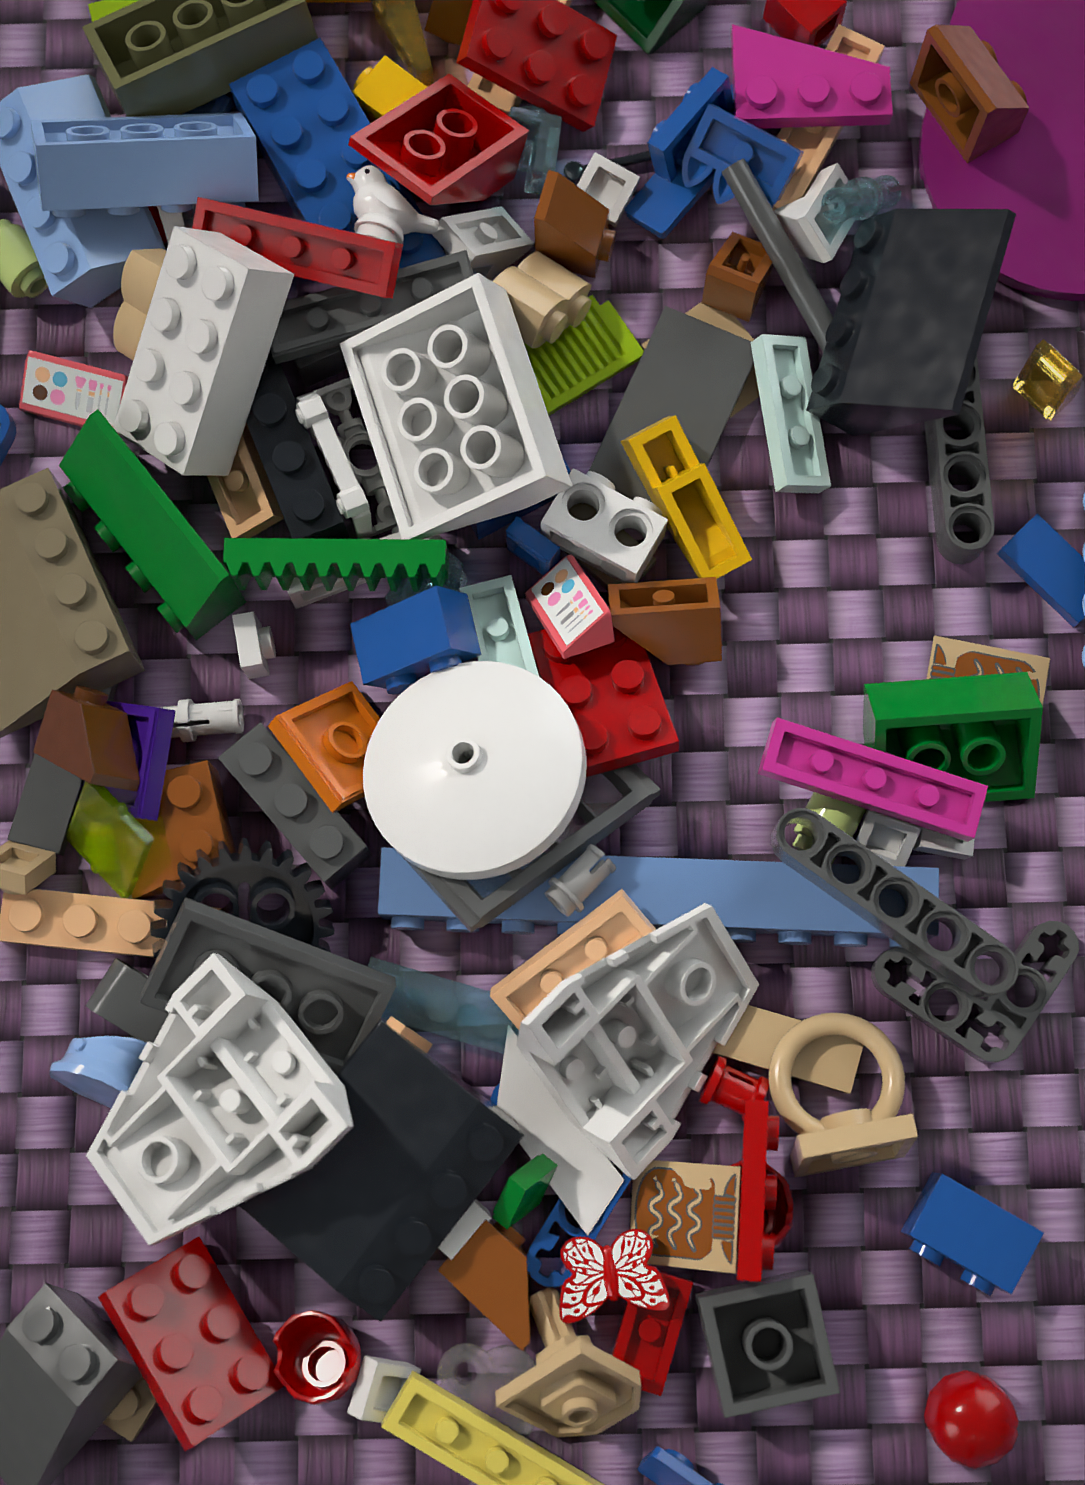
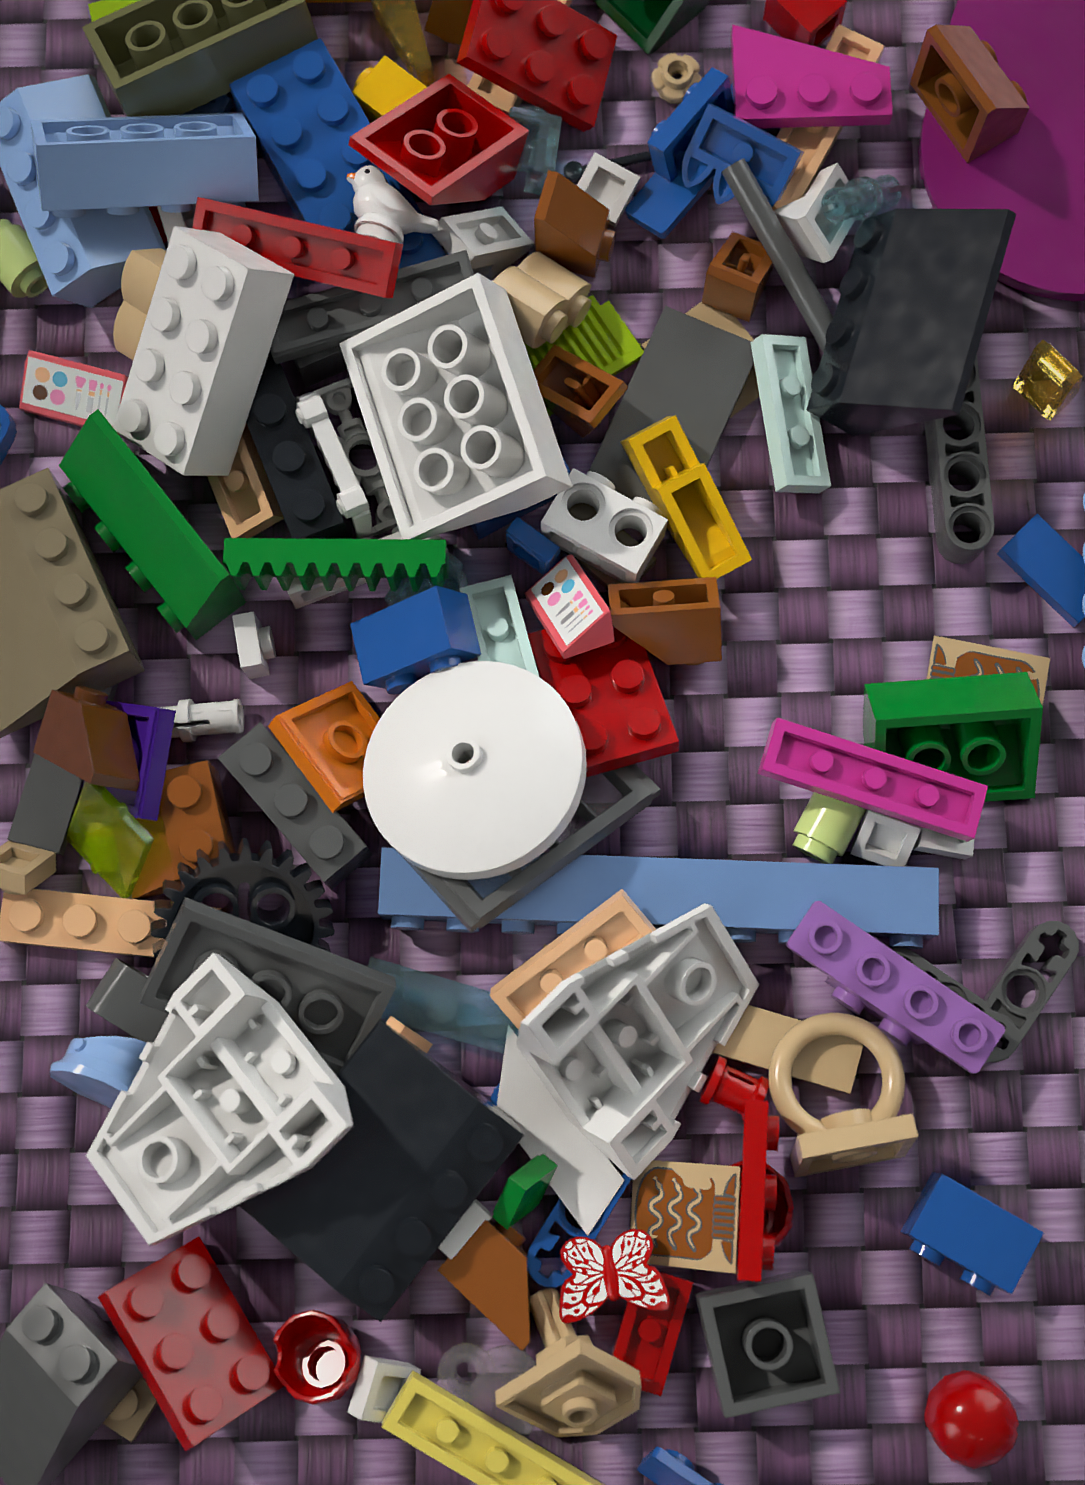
light grey pin [544,844,616,917] -> none
dark grey beam [771,808,1019,997] -> none
none -> dark orange slope [533,344,628,438]
none -> tan plate [652,53,702,104]
none -> medium lavender bracket [786,901,1005,1074]

